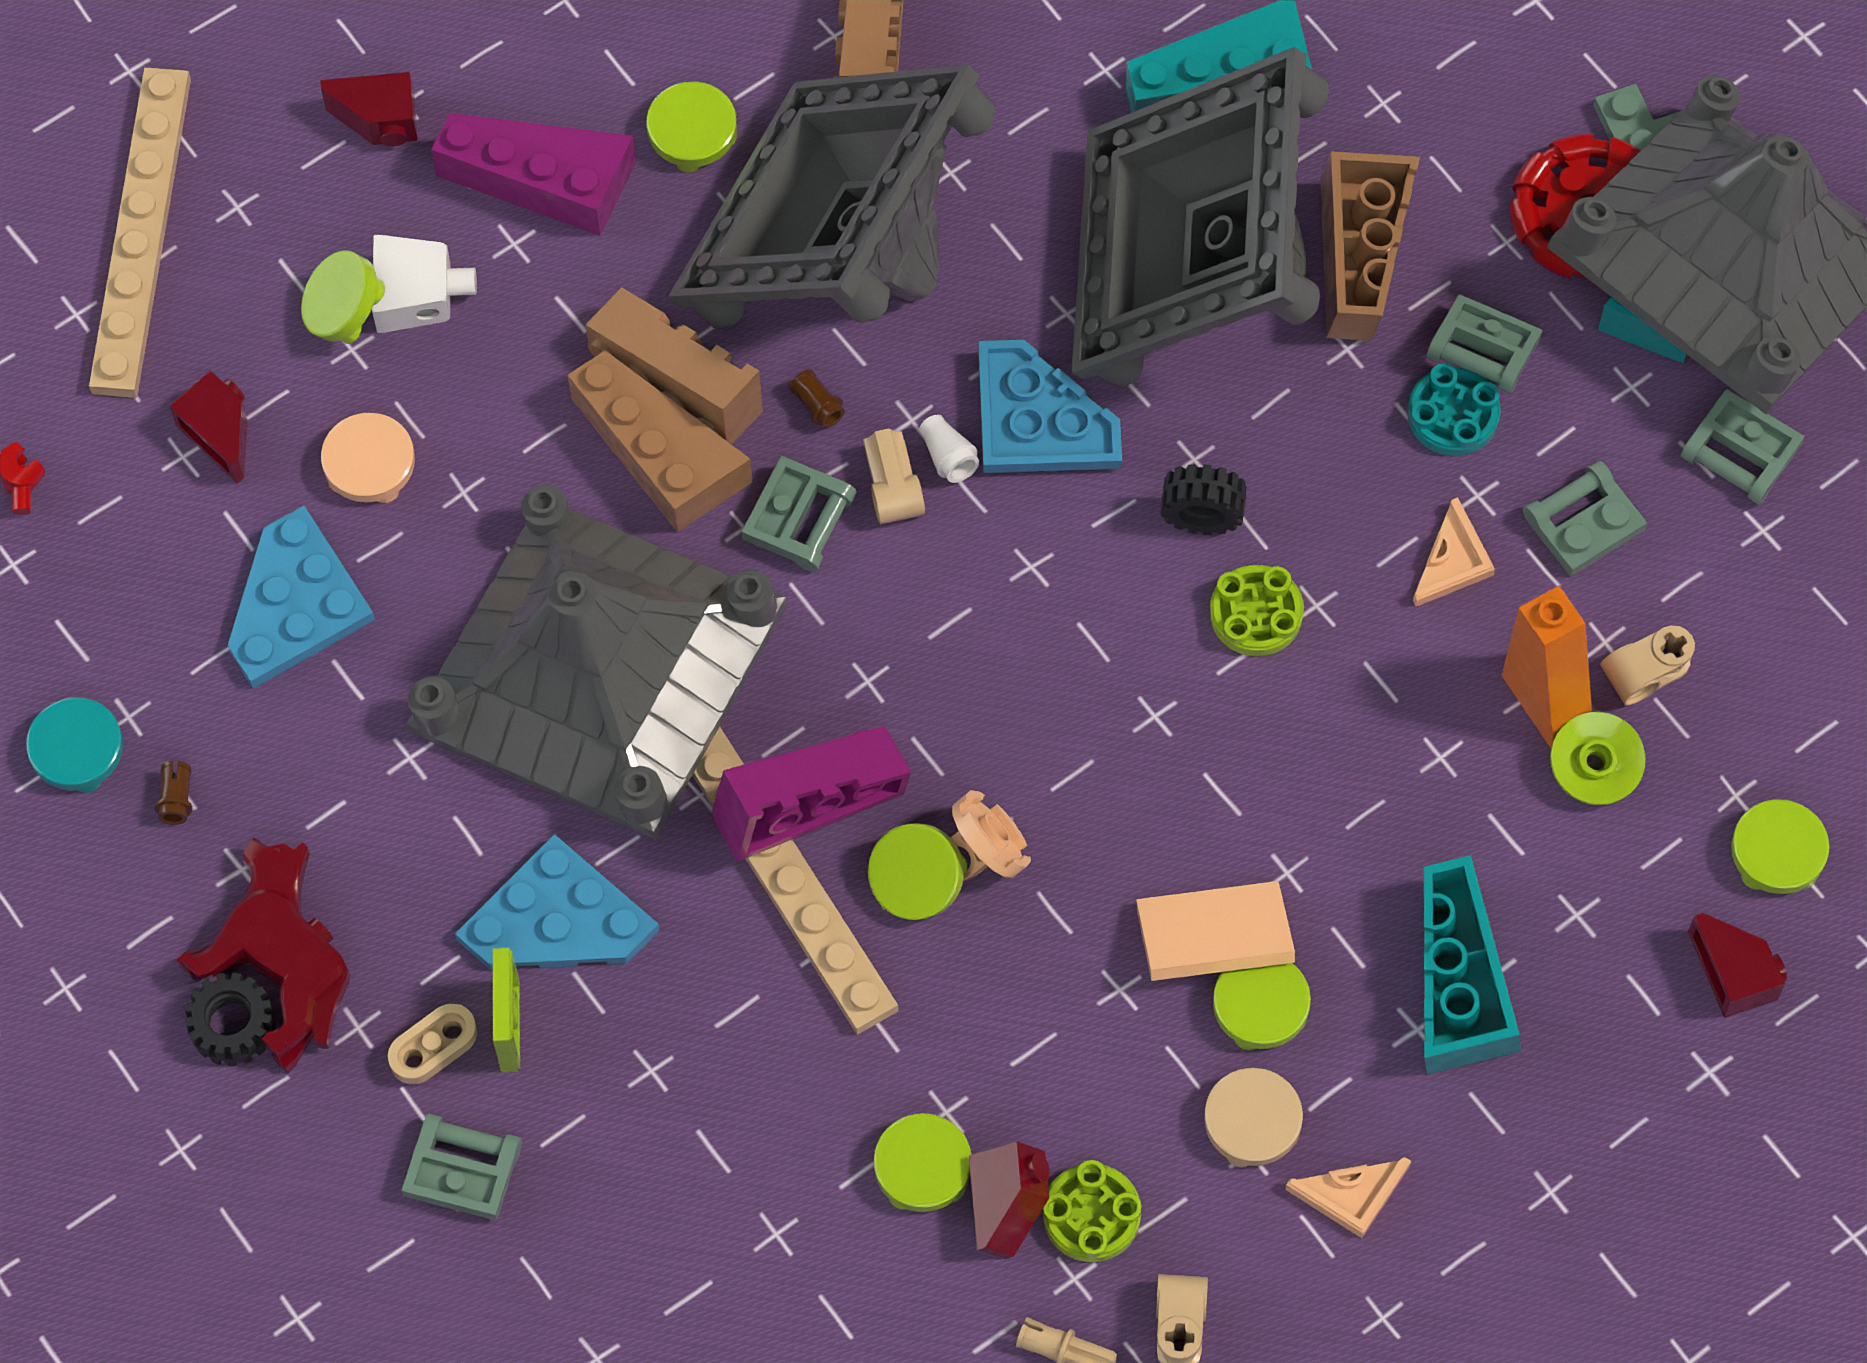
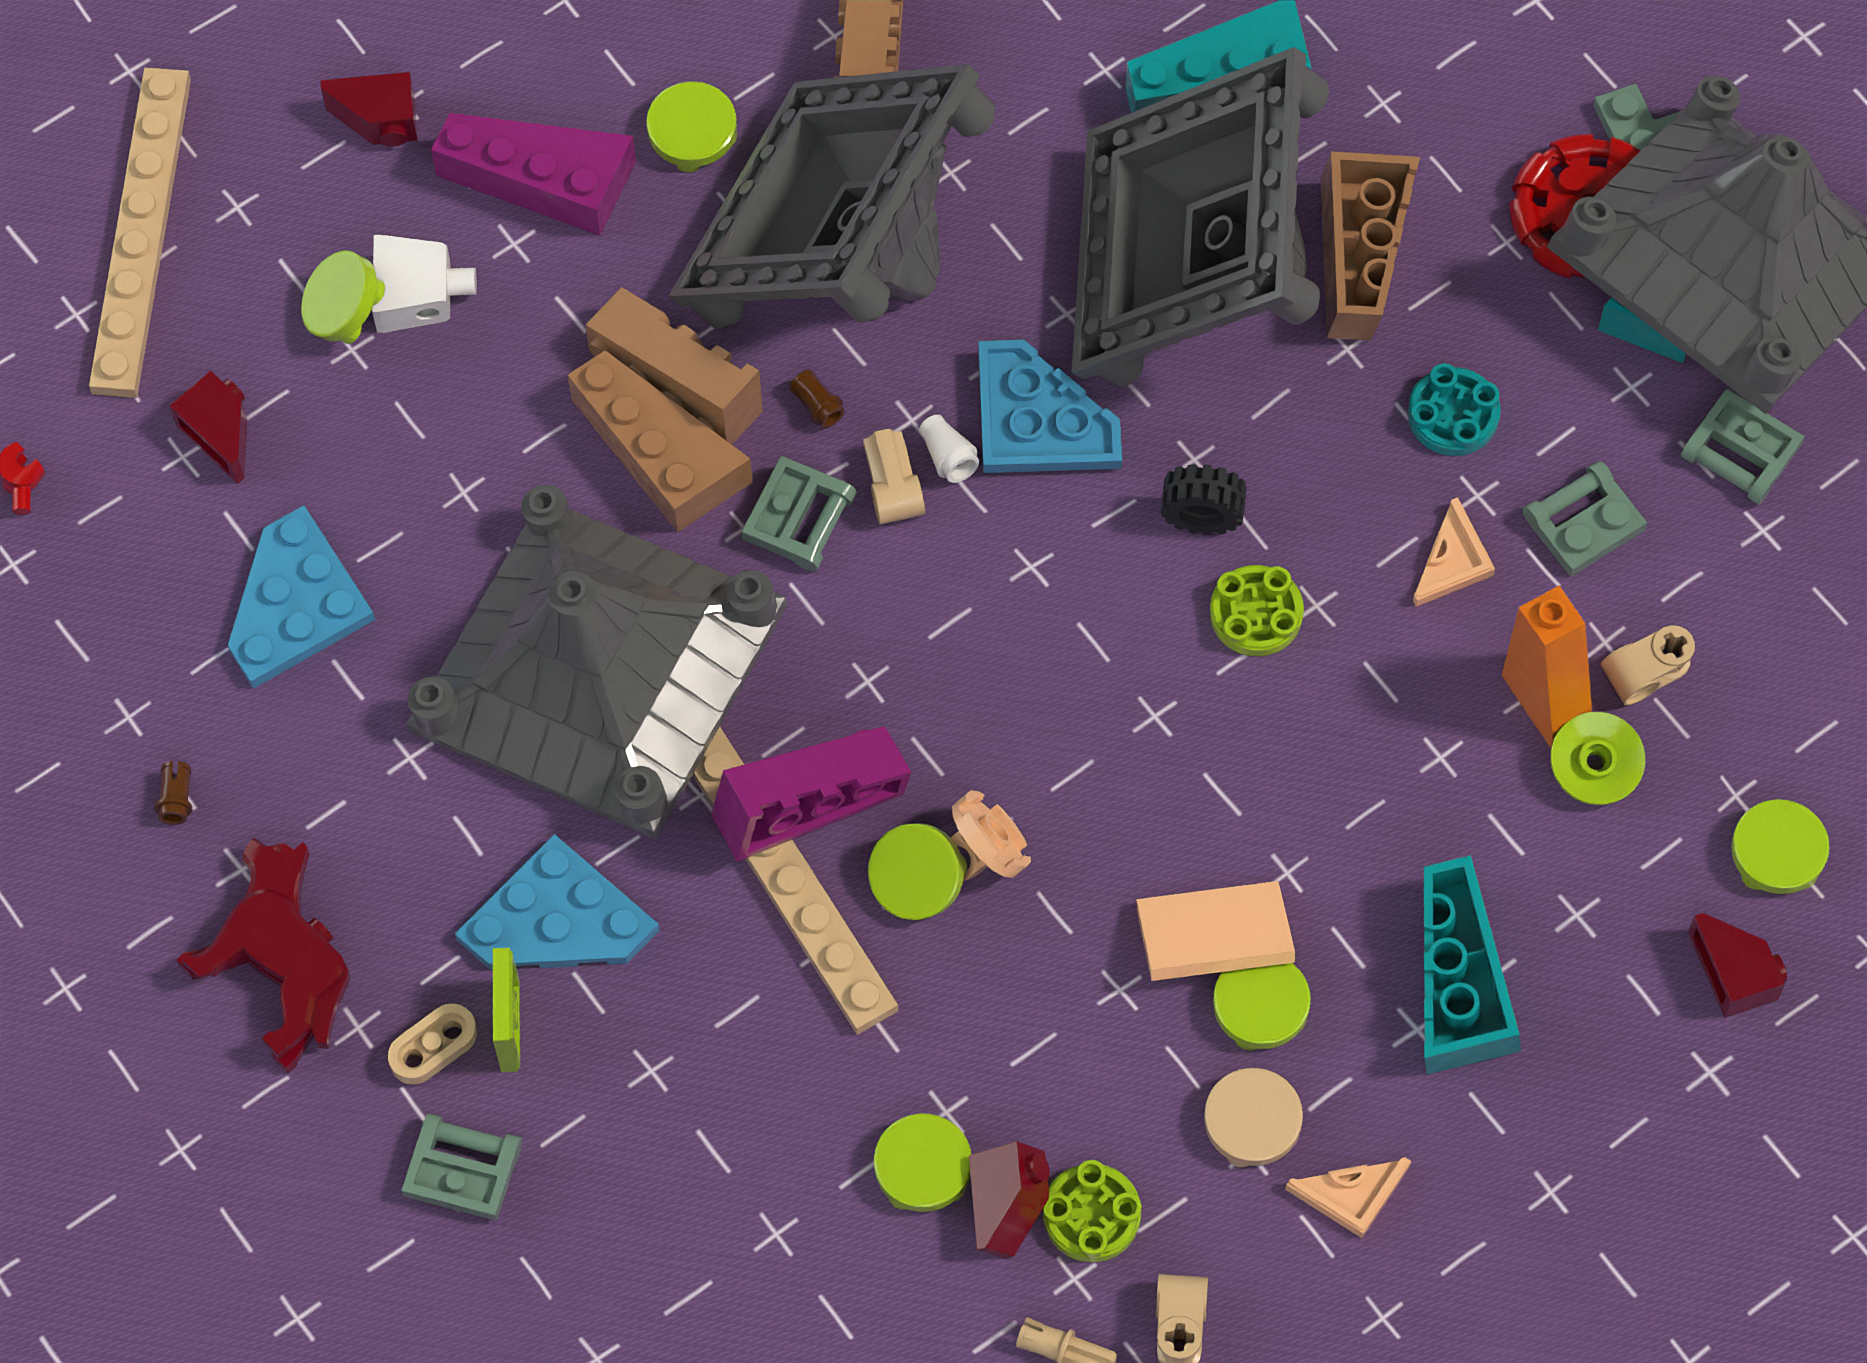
teal tile [26,698,124,793] -> none
black tyre [185,972,276,1066] -> none
light nougat tile [321,413,415,503] -> none
sand green plate [1426,294,1543,394] -> none

